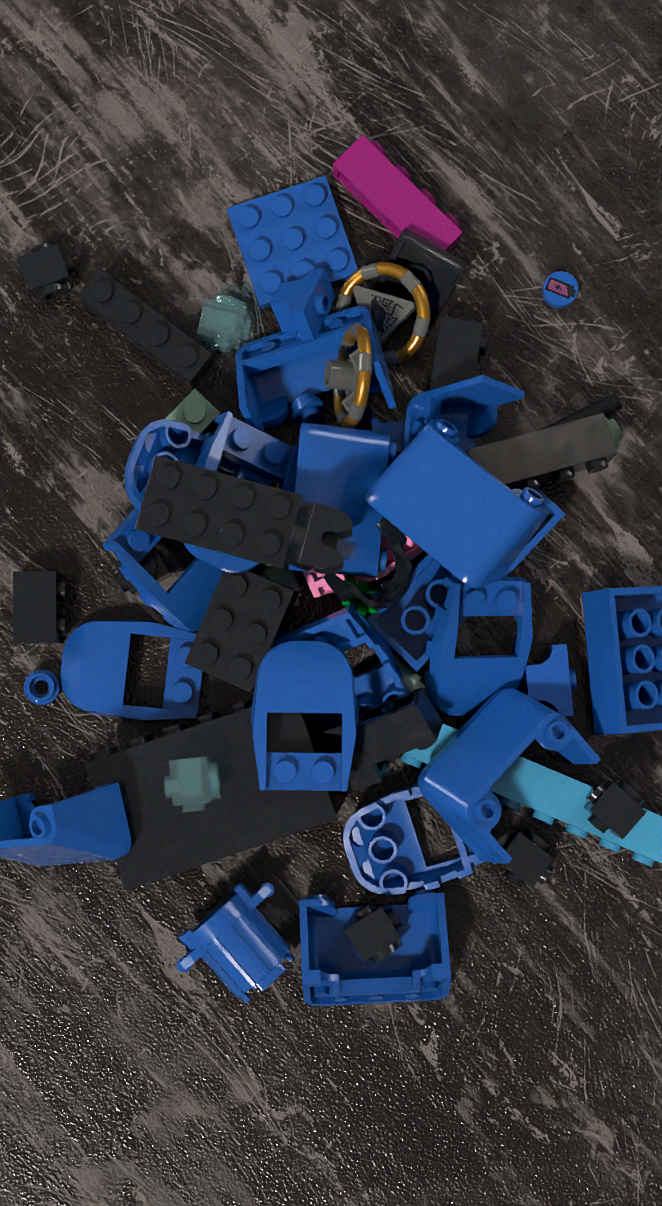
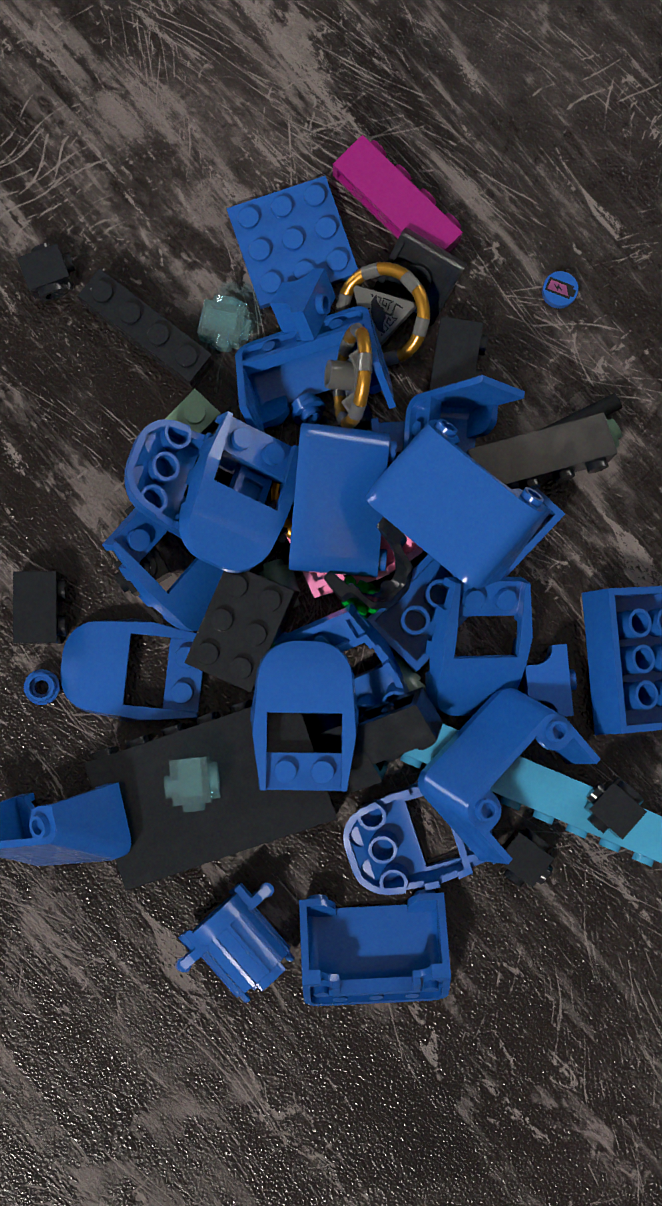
black hinge [135,455,353,574] -> none
black brick [344,903,403,963] -> none

